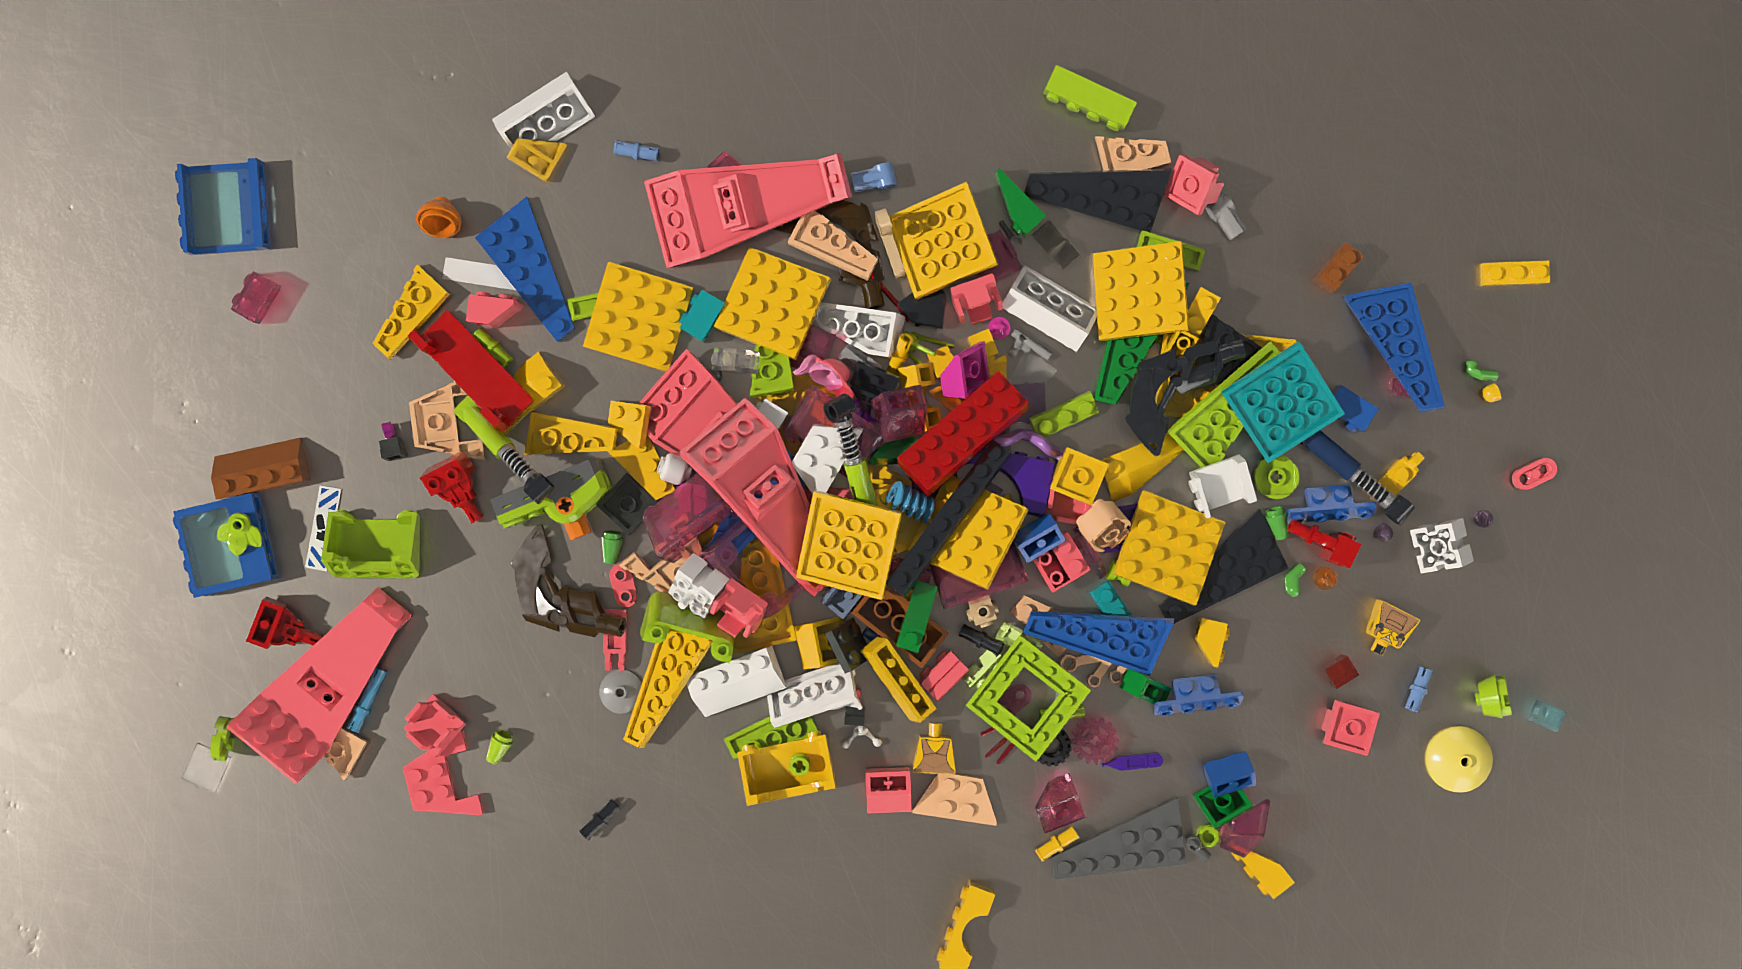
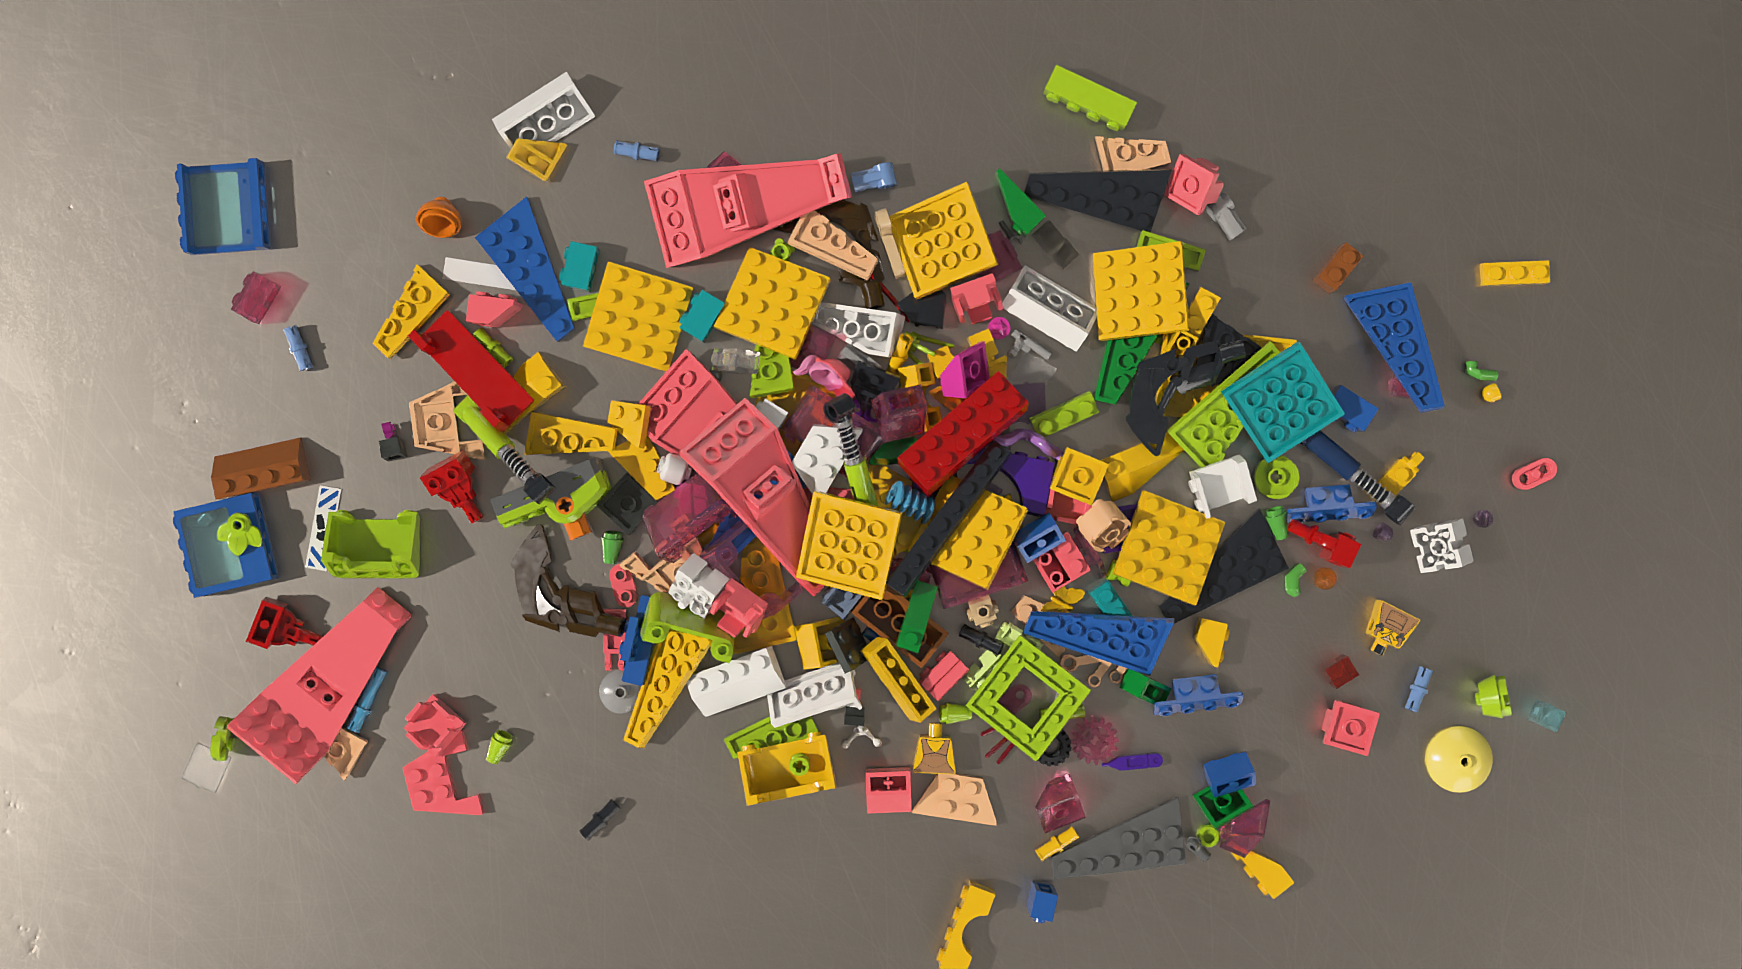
none -> medium blue pin [283,325,313,371]
none -> teal brick [559,241,600,293]
none -> blue bracket [619,595,653,686]
none -> lime plate [770,238,795,262]
none -> lime cone [939,702,972,725]
none -> blue brick [1027,881,1058,923]
none -> yellow piece [1041,586,1085,613]

